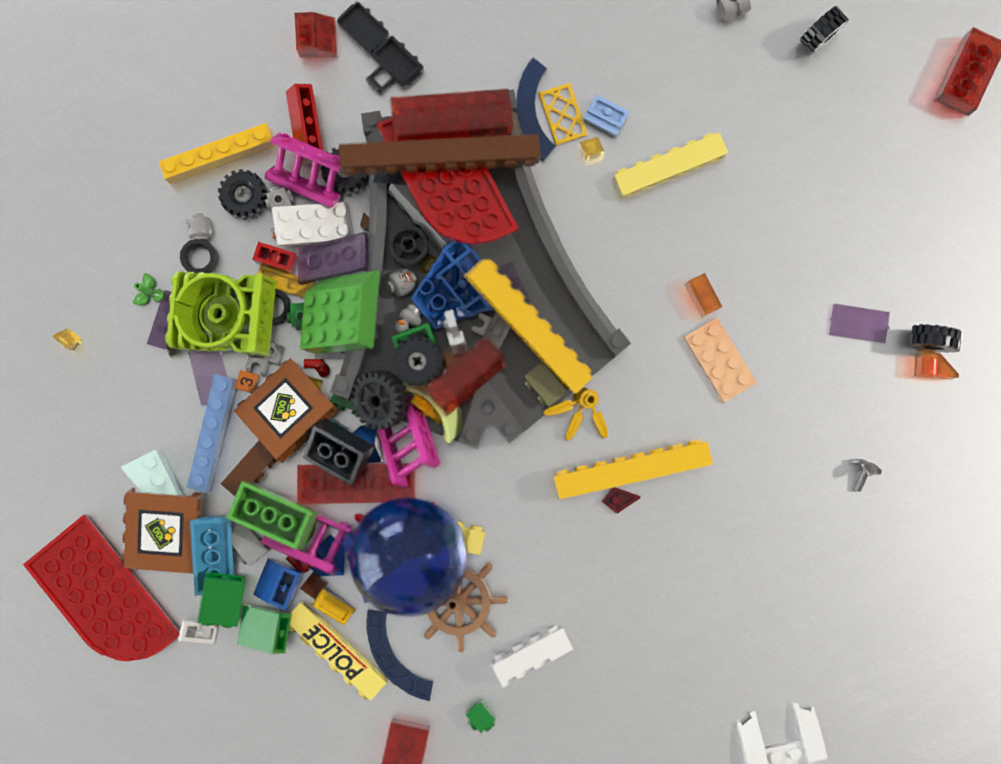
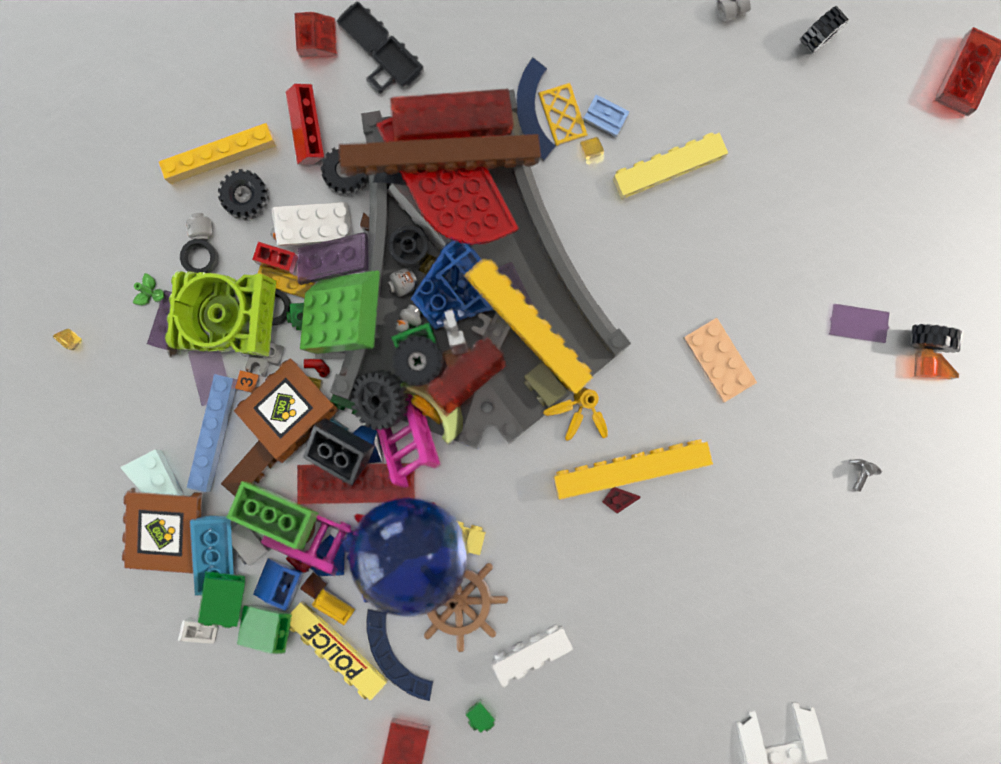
red plate [23,514,180,661] -> none
dark pink fence [264,132,341,208] -> none
light grey brick [265,185,294,210] -> none
clear orange brick [685,273,723,318] -> none

